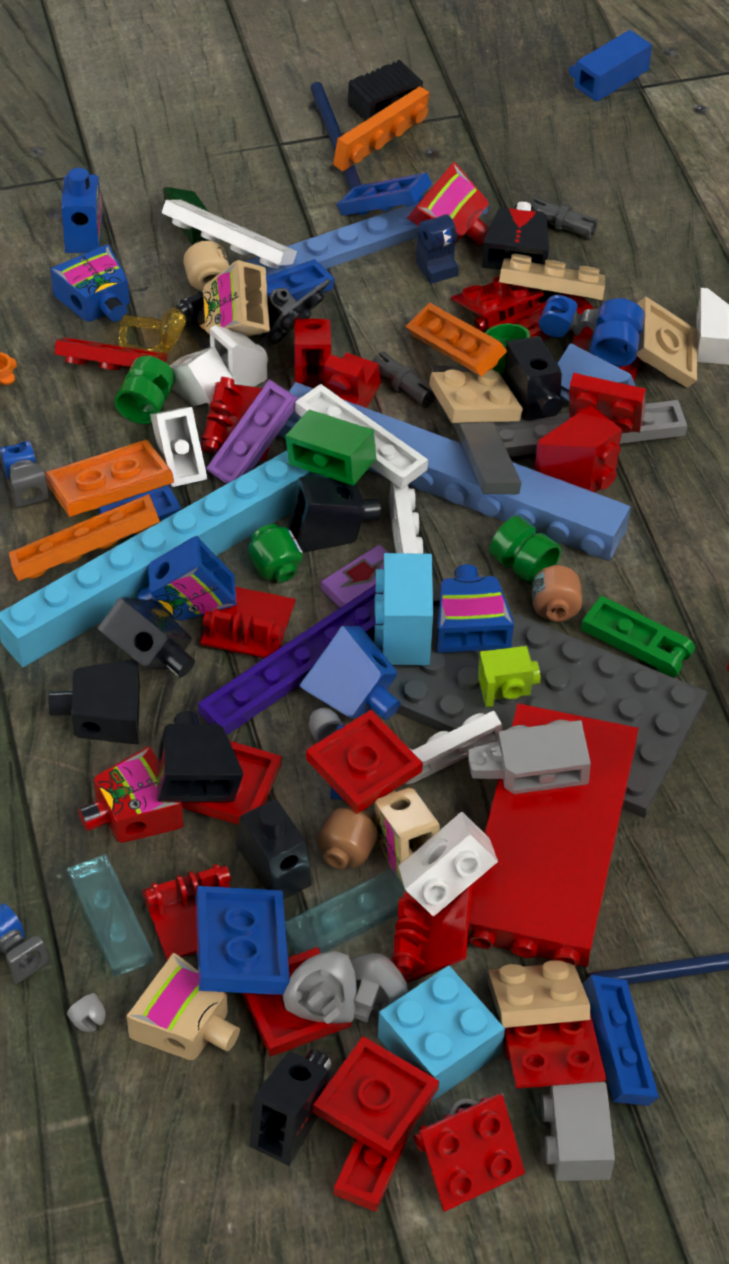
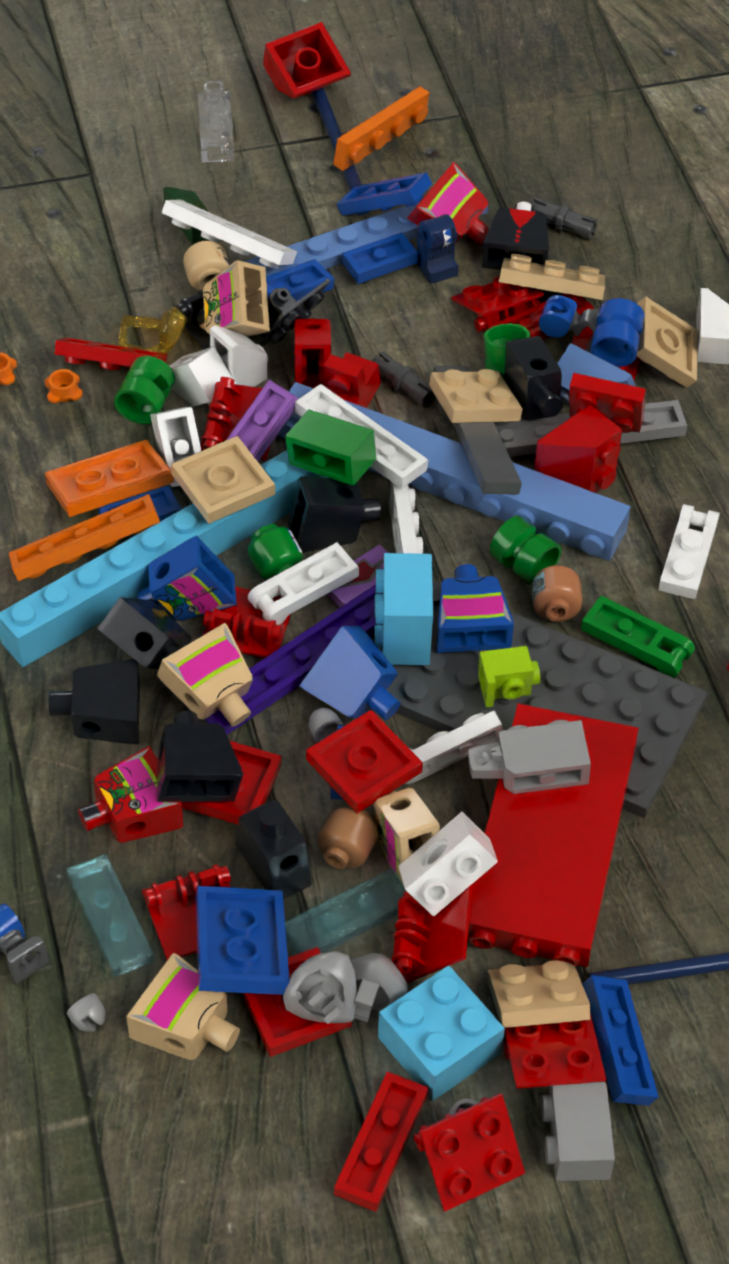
dark grey leg [0,440,49,508] -> none
blue torso [50,244,130,322] -> none
blue torso [62,168,103,253] -> none
black torso [249,1050,331,1166] -> none
red plate [313,1036,439,1159] -> none
black brick [348,59,423,121] -> none
orange plate [405,302,507,377] -> none
blue brick [569,30,652,102] -> none
none -> orange plate [45,369,83,403]
none -> tan torso [157,623,253,727]
none -> tan plate [171,436,275,524]
none -> clear hips [197,81,234,163]
none -> white plate [247,542,359,625]
none -> red slope [263,22,351,99]
none -> blue plate [342,232,418,284]
none -> white plate [658,504,720,599]

